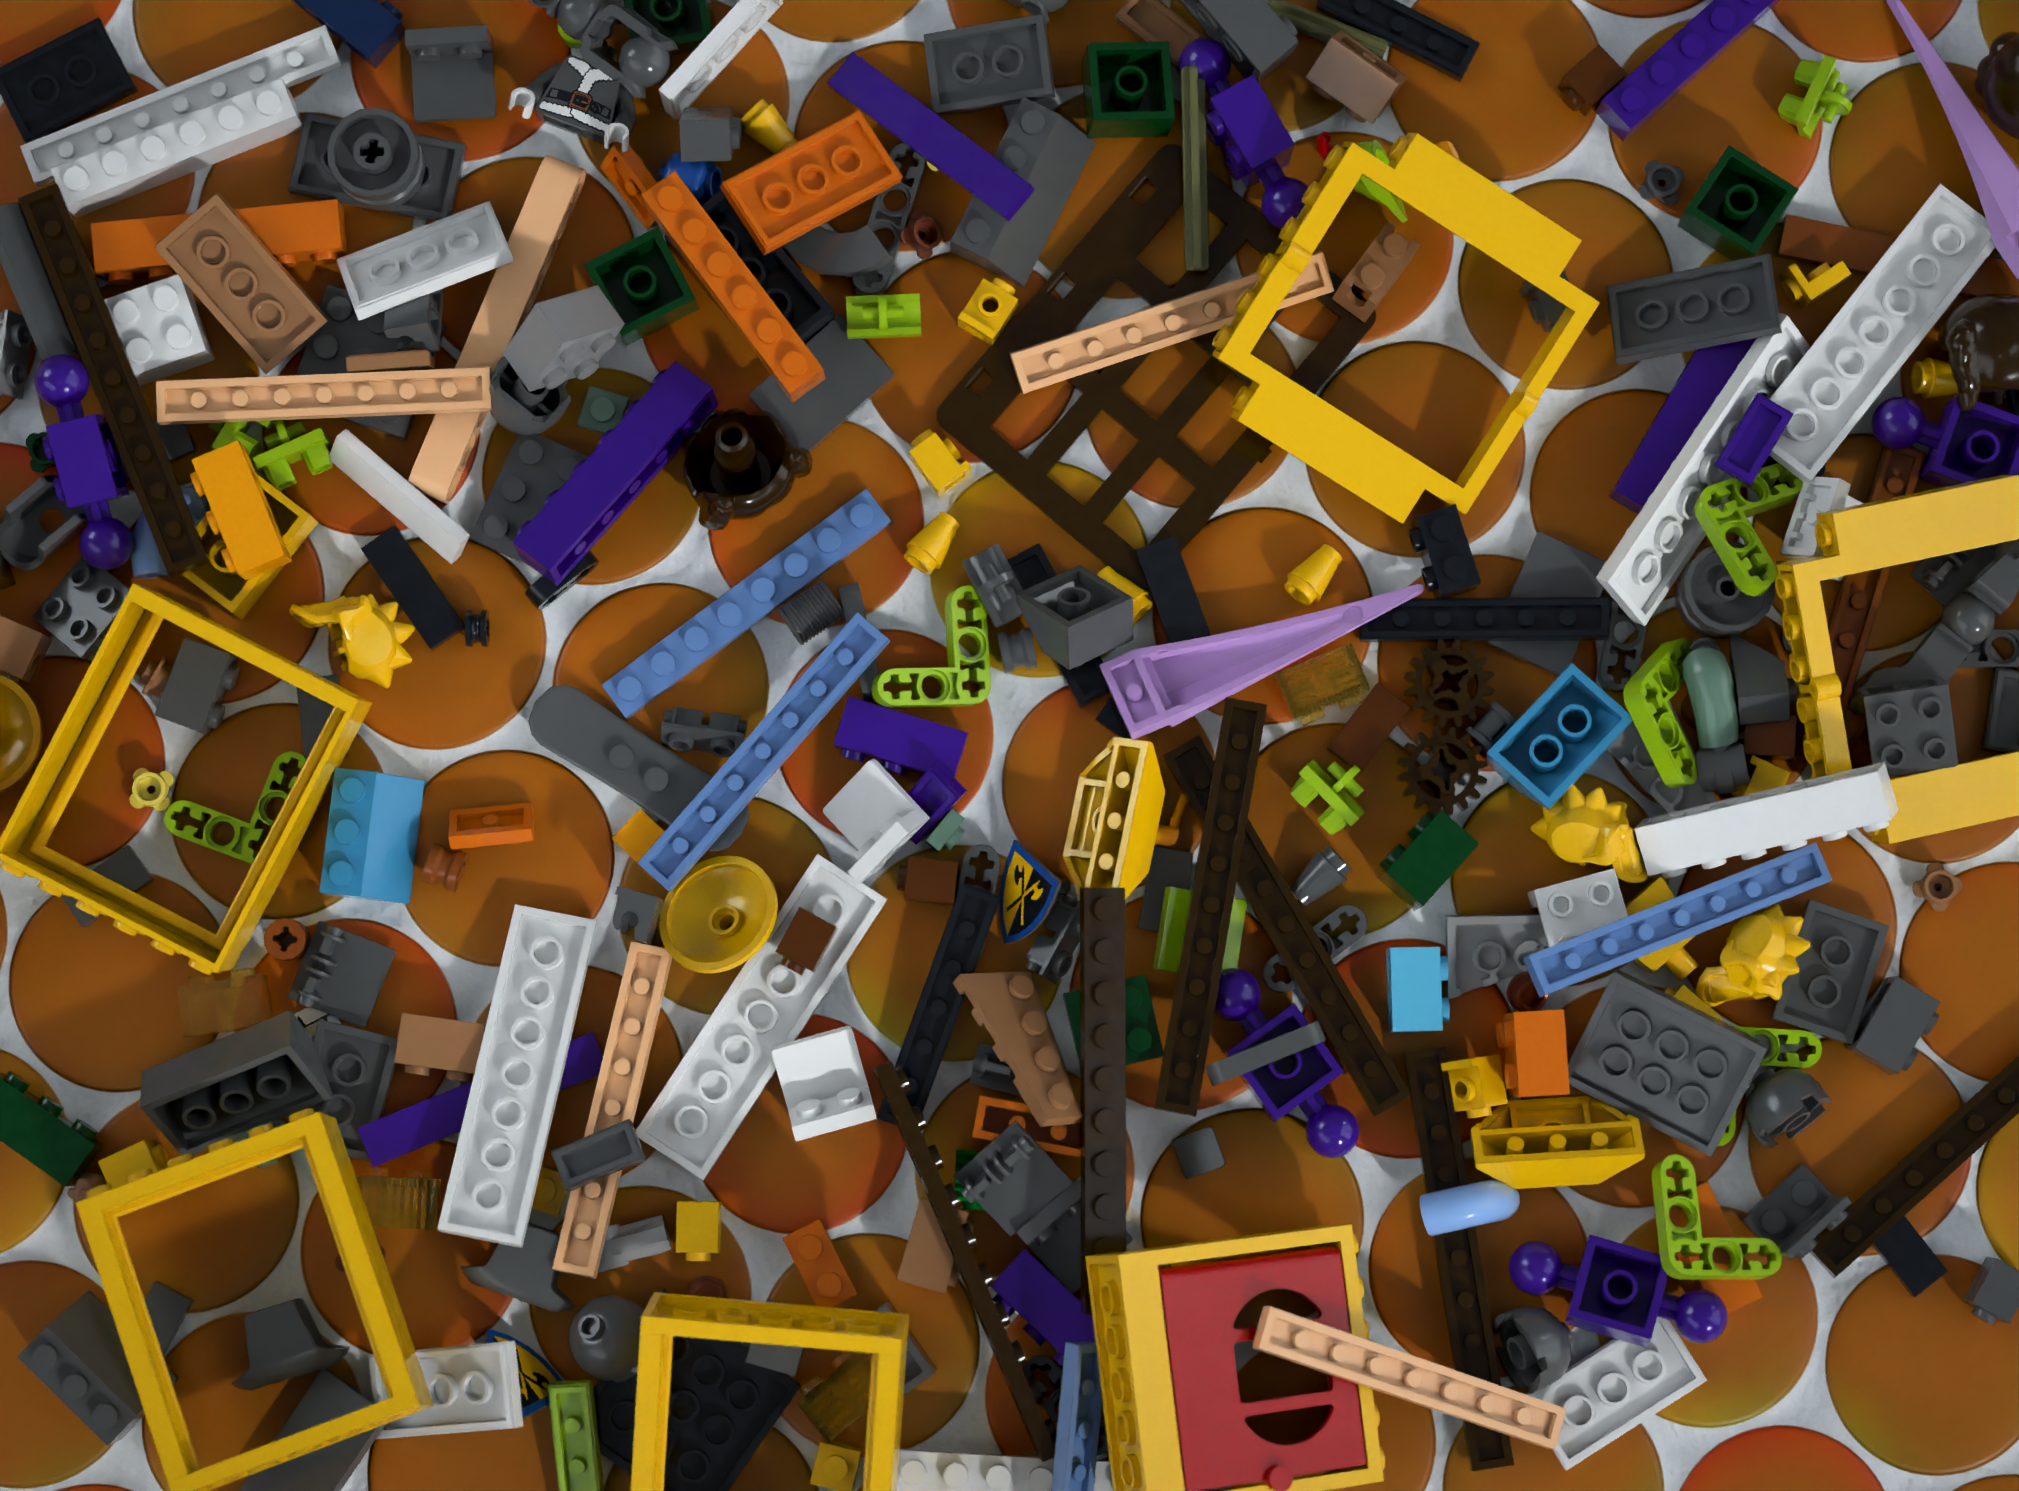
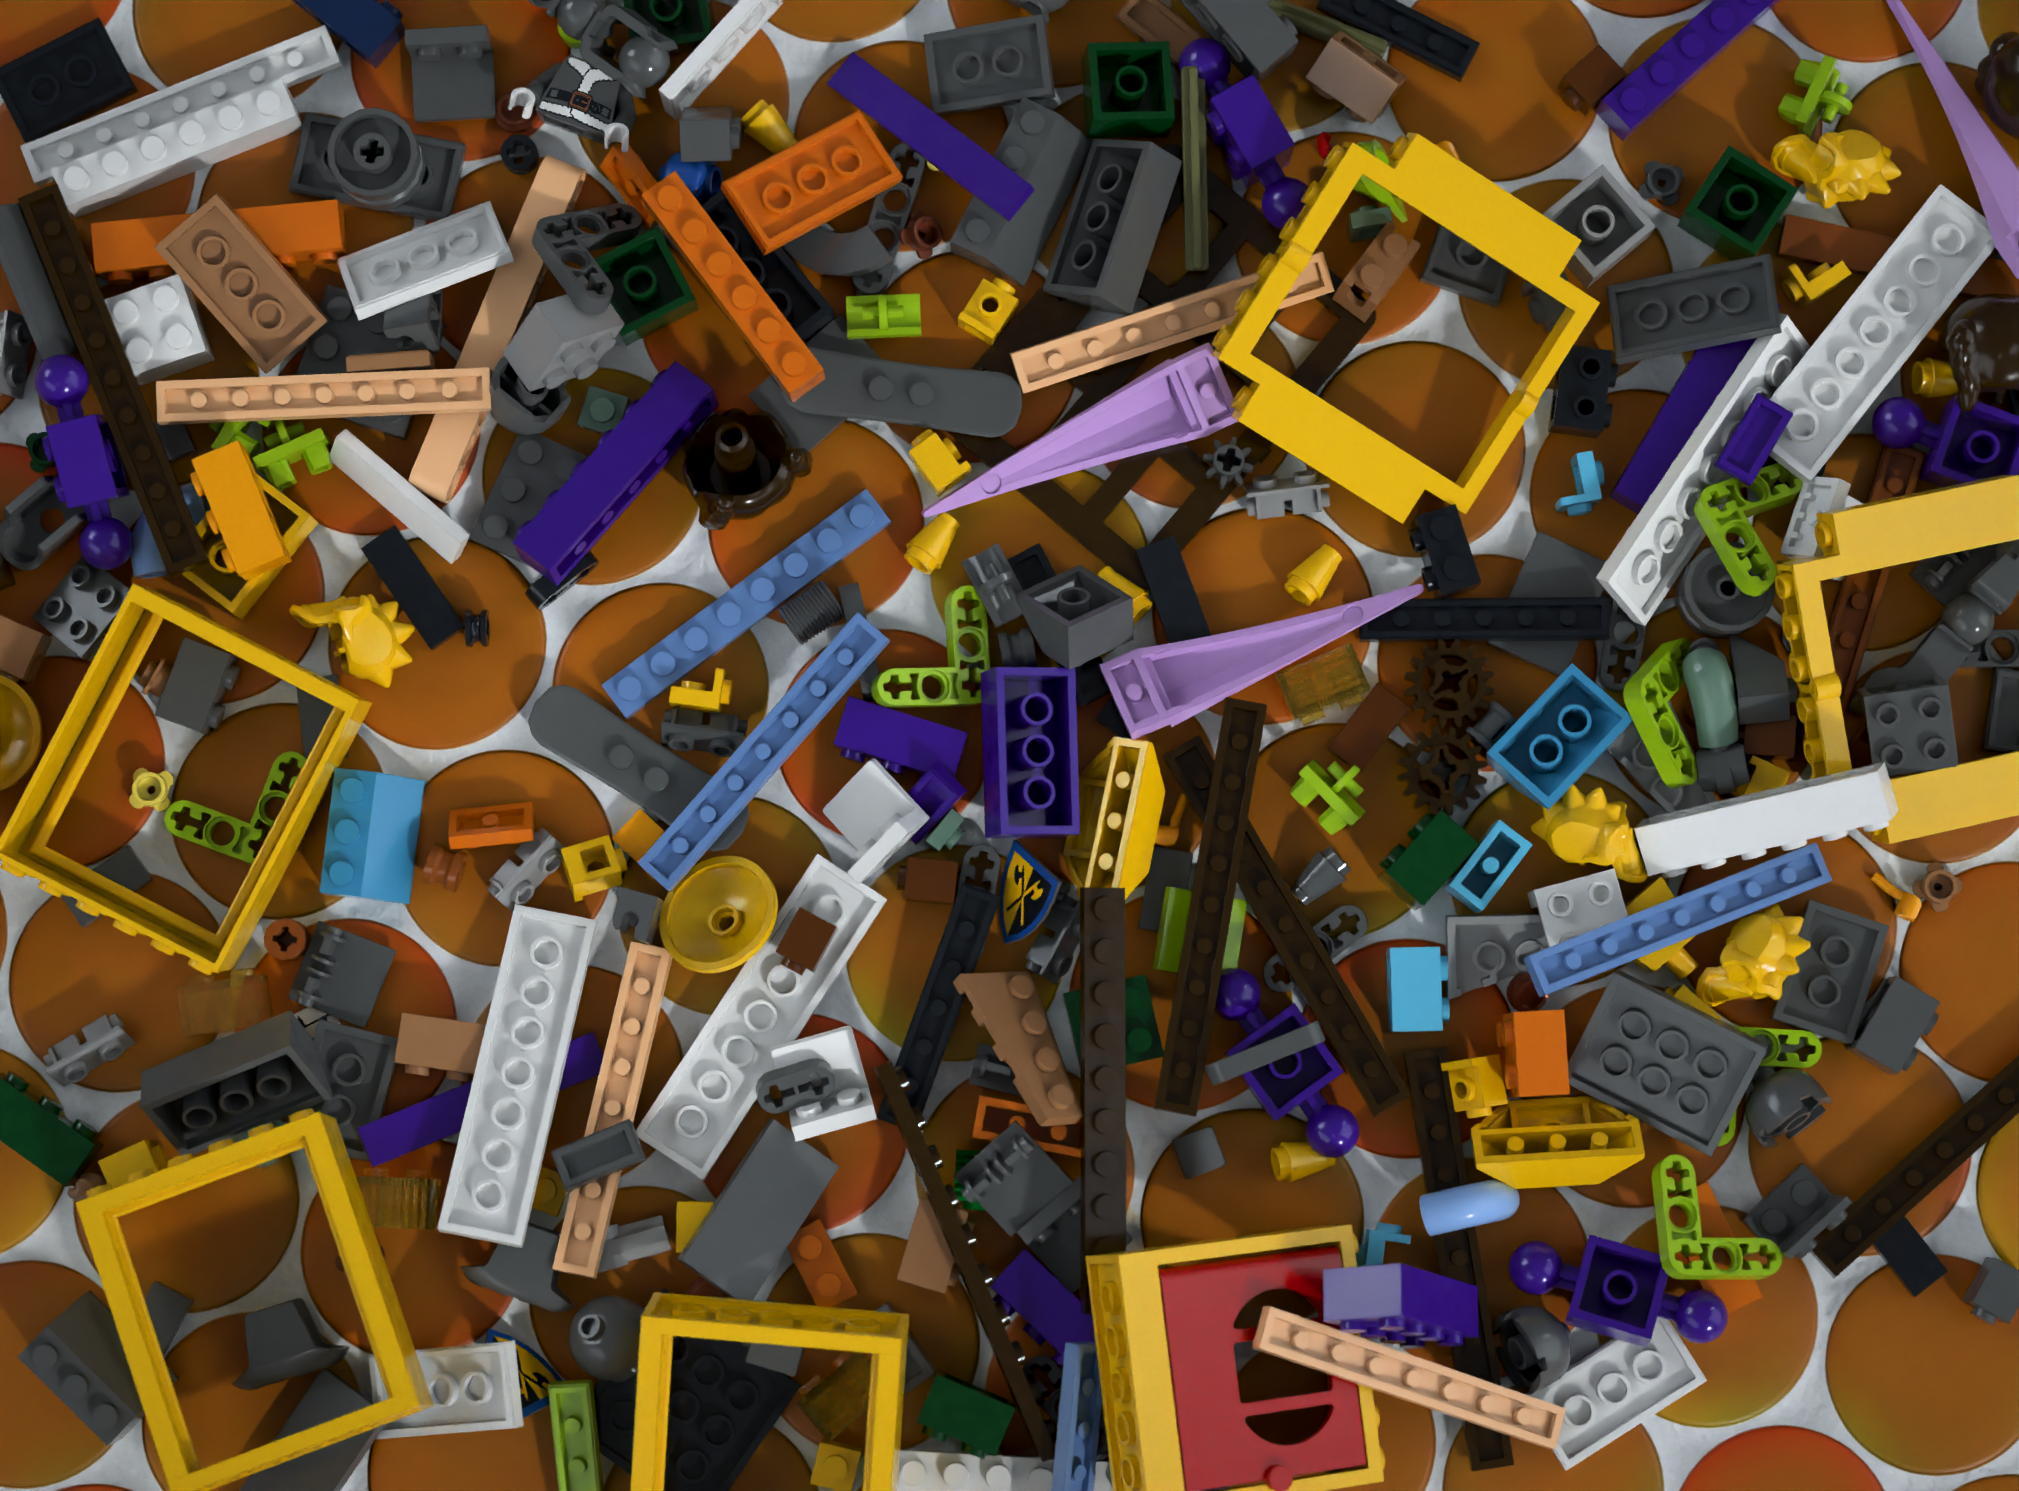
none -> light grey hinge [43,1013,136,1087]
none -> light grey hinge [487,827,566,912]
none -> copper plate [495,92,536,133]
none -> black bush [500,134,539,175]
none -> dark grey beam [532,204,642,314]
none -> yellow brick [561,835,628,902]
none -> yellow bracket [669,668,733,713]
none -> dark grey tile [677,1119,839,1301]
none -> dark grey beam [756,1058,835,1114]
none -> dark grey piece [781,347,1023,438]
none -> dark green brick [917,1370,1015,1459]
none -> lavender plate [921,343,1238,517]
none -> dark purple brick [981,667,1080,838]
none -> dark grey slope [1042,138,1183,314]
none -> dark grey gear [1202,437,1254,490]
none -> light grey hinge [1243,470,1330,520]
none -> yellow cone [1271,1142,1336,1183]
none -> dark purple brick [1323,1263,1479,1349]
none -> sand green plate [1347,205,1393,243]
none -> medium azure bracket [1356,1222,1411,1267]
none -> dark grey tile [1419,224,1510,308]
none -> medium azure brick [1443,819,1533,914]
none -> light grey brick [1542,164,1656,289]
none -> black brick [1548,345,1618,439]
none -> medium azure bracket [1555,451,1604,517]
none -> yellow head [1770,130,1901,209]
none -> light orange hand [1870,872,1922,922]

